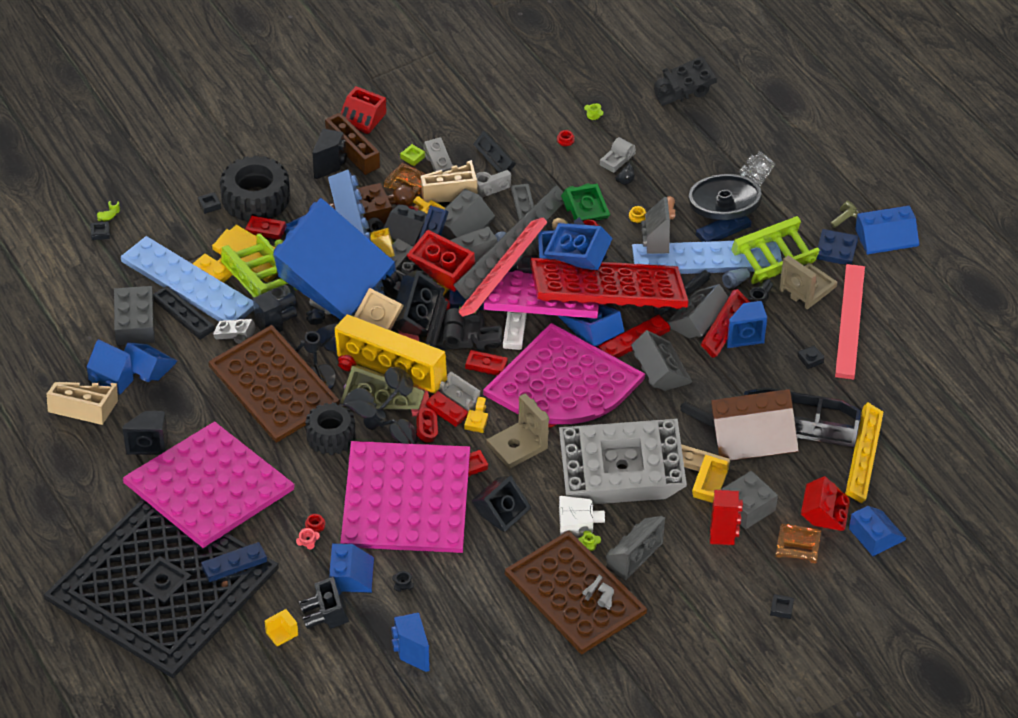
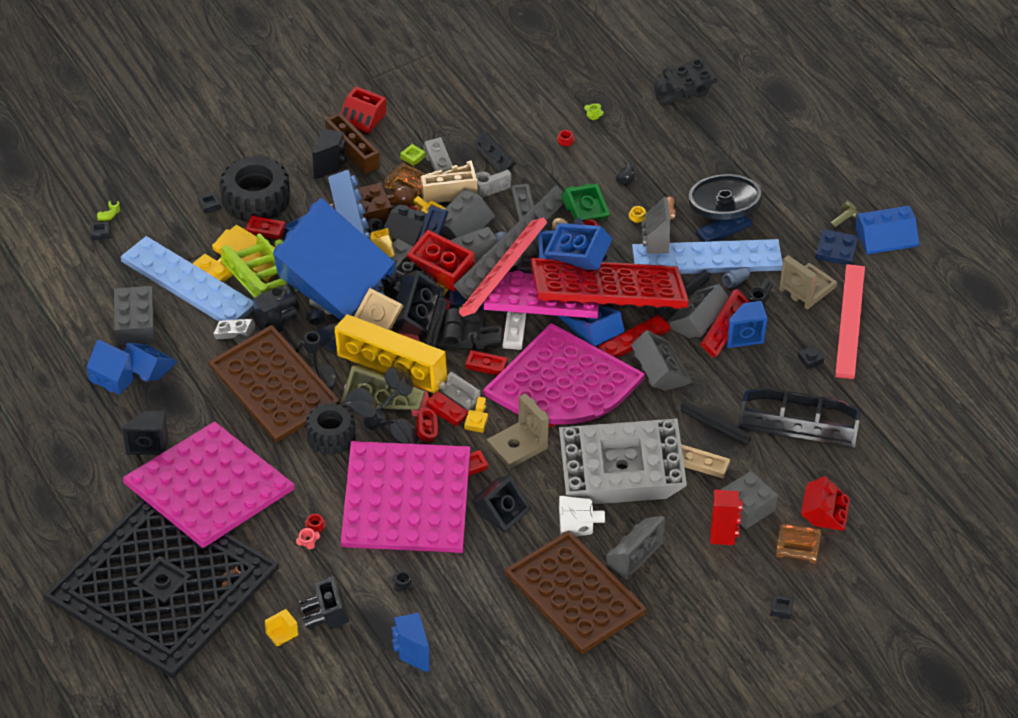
tan wedge [47,382,118,425] -> none
black tile [153,286,215,340] -> none
dark blue plate [201,542,267,582] -> none
blue slope [329,544,374,593] -> none
red plate [338,355,357,372] -> none
lime plate [578,531,601,551] -> none
light grey piece [582,575,614,610] -> none
light grey plate [600,137,636,173] -> none
yellow panel [692,455,729,503] -> none
slope [711,389,799,461] -> none
lime fence [731,216,820,284] -> none
clear bracket [738,151,776,186] -> none
yellow plate [845,403,883,503] -> none
blue slope [849,506,906,556] -> none

